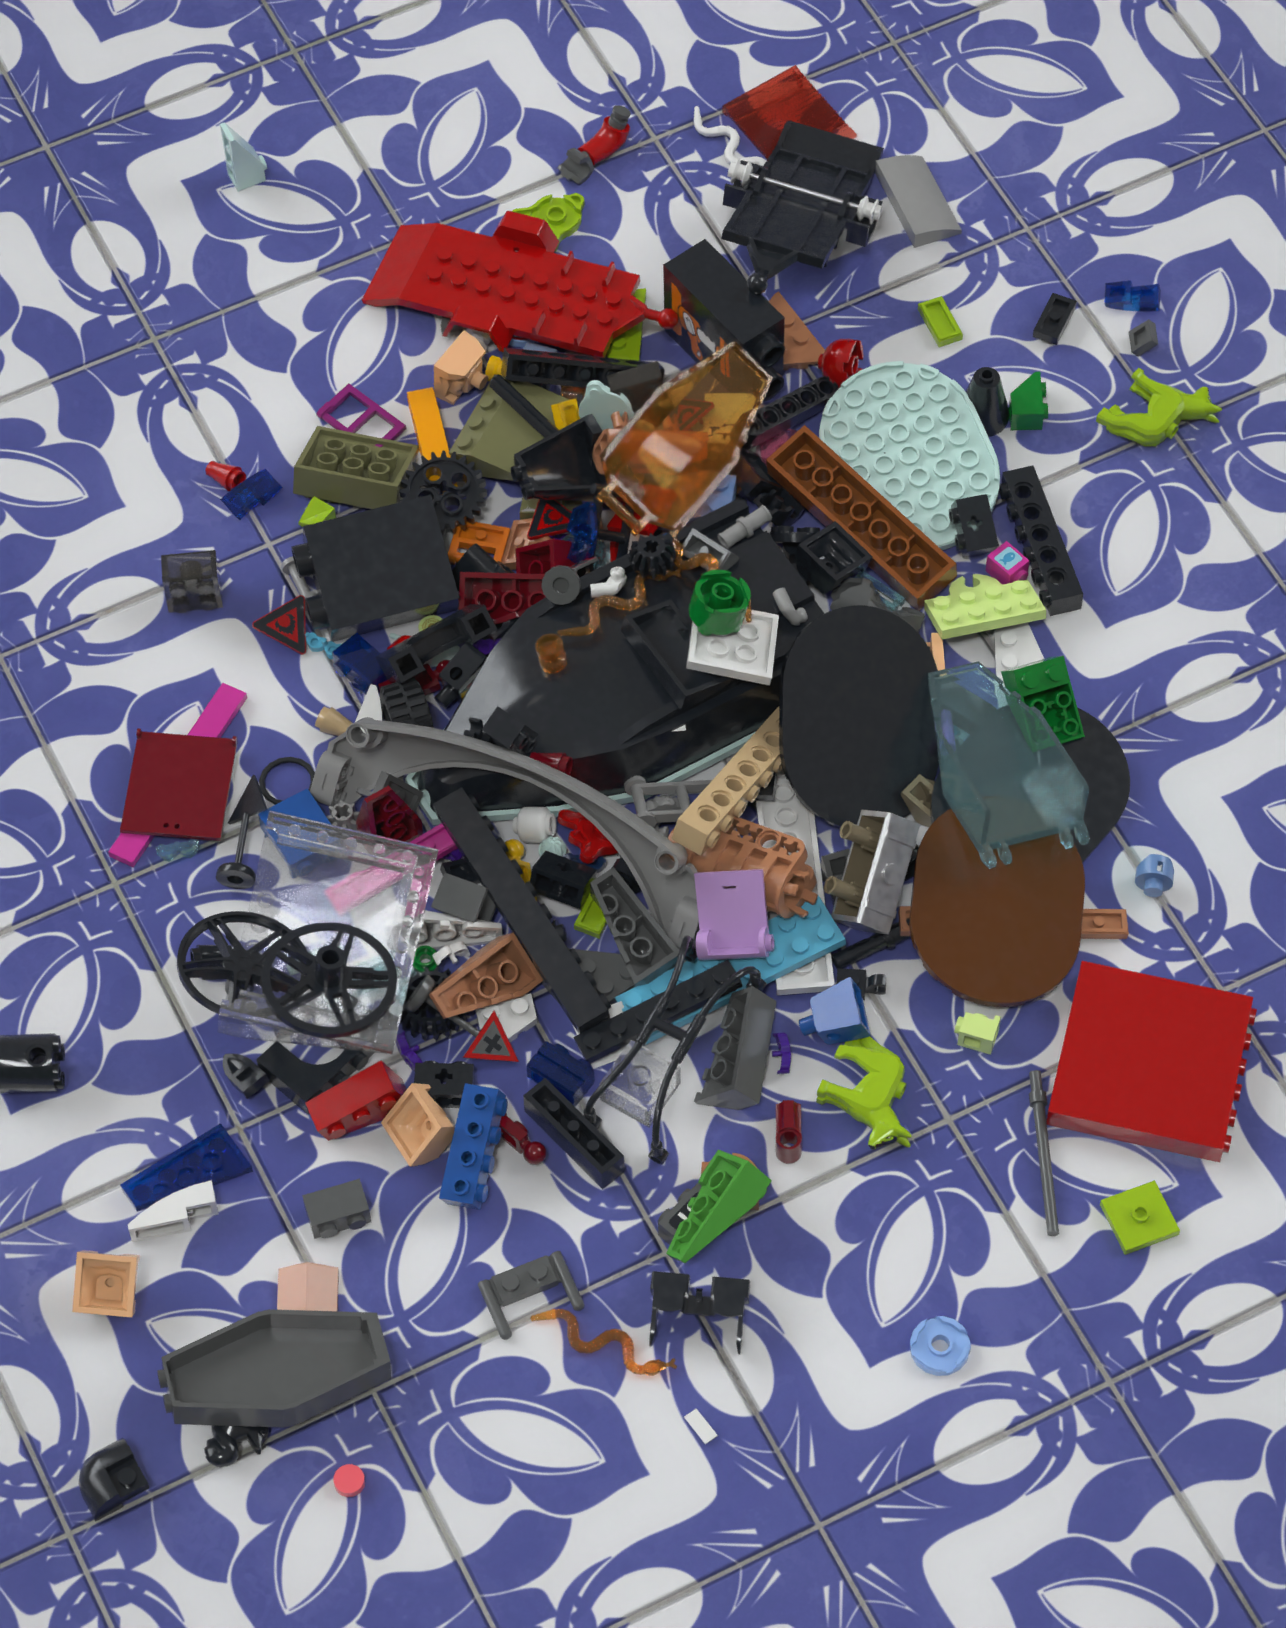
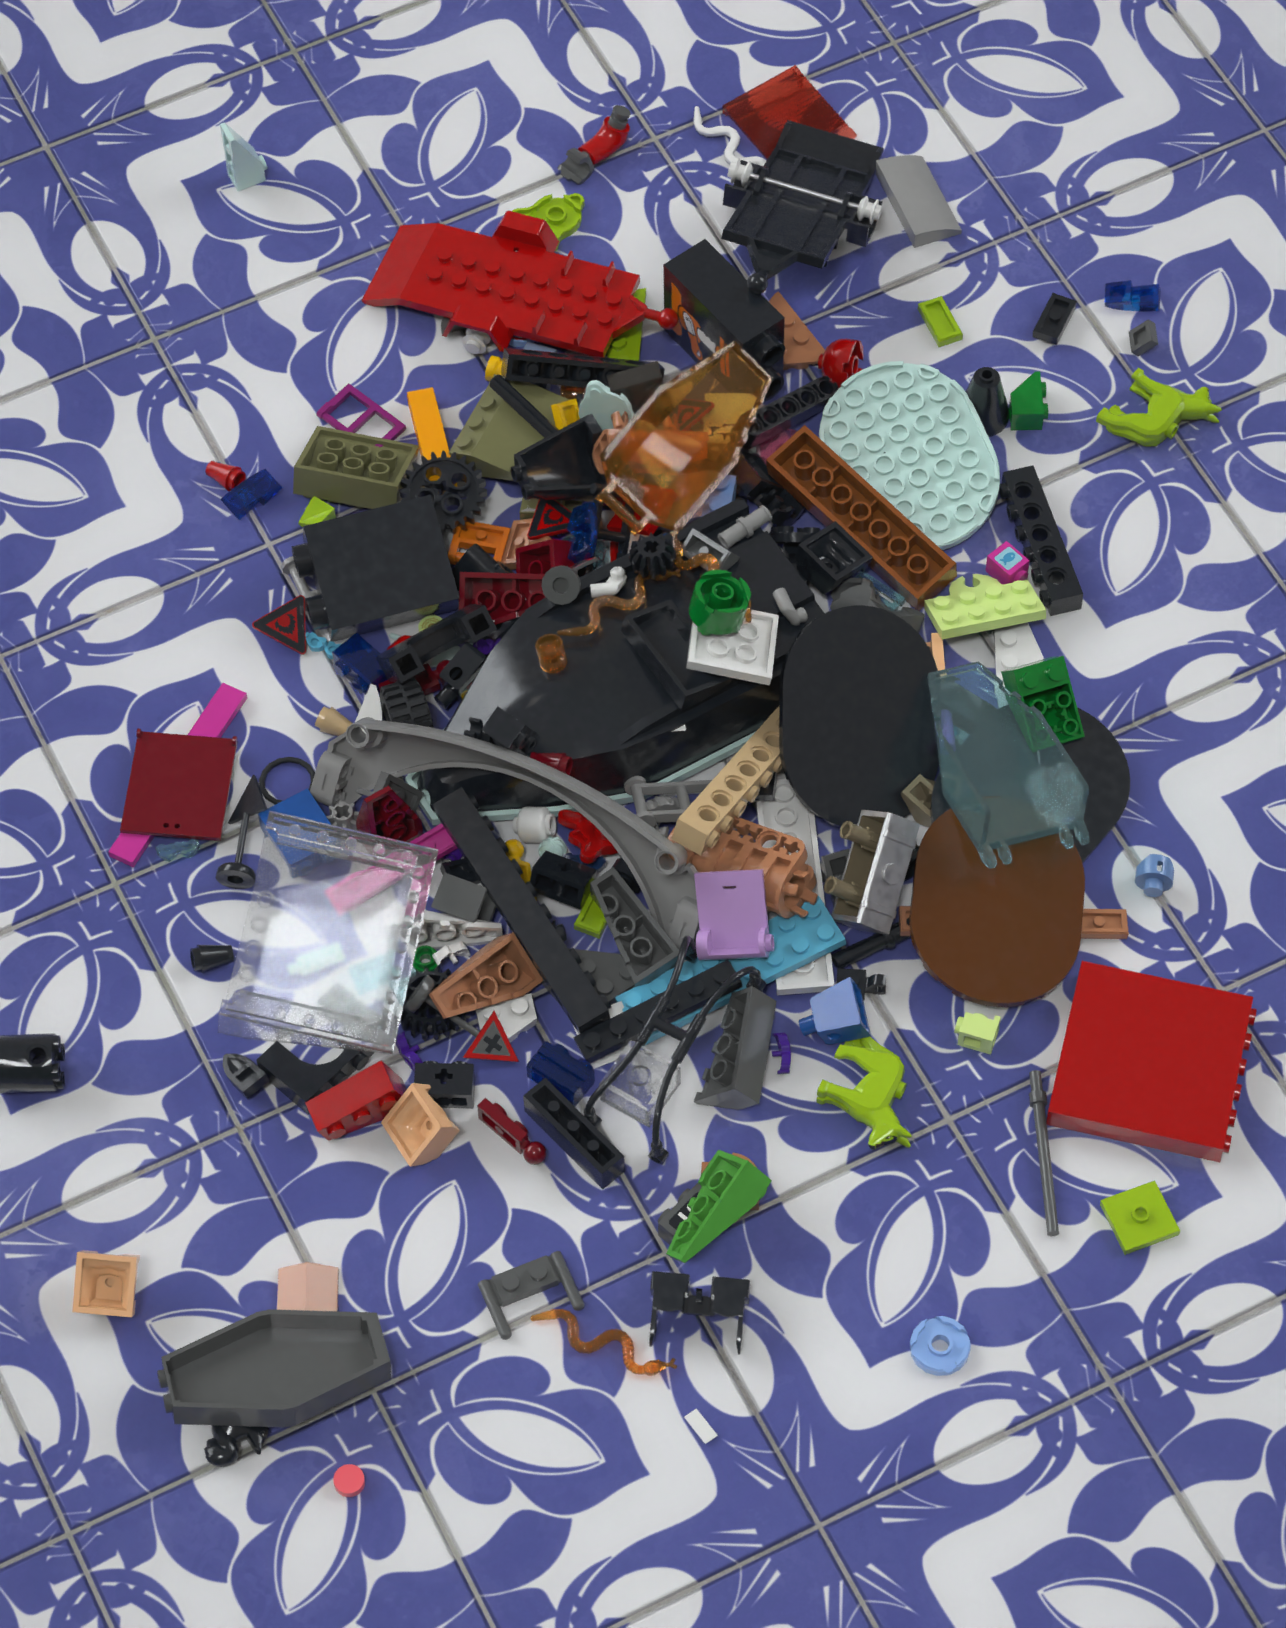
black brick [78,1438,149,1522] -> none
clear blue wing [120,1123,253,1212] -> none
white slope [128,1180,218,1242] -> none
clear smoke brick [161,550,223,613] -> none
black wheel [177,911,309,1020] -> none
black wheel [261,922,397,1038] -> none
dark grey brick [302,1179,371,1239] -> none
light nougat brick [434,330,488,405] -> none
blue brick [439,1083,508,1210] -> none
dark red piece [775,1100,802,1164] -> none
black brick [949,494,999,558] -> none

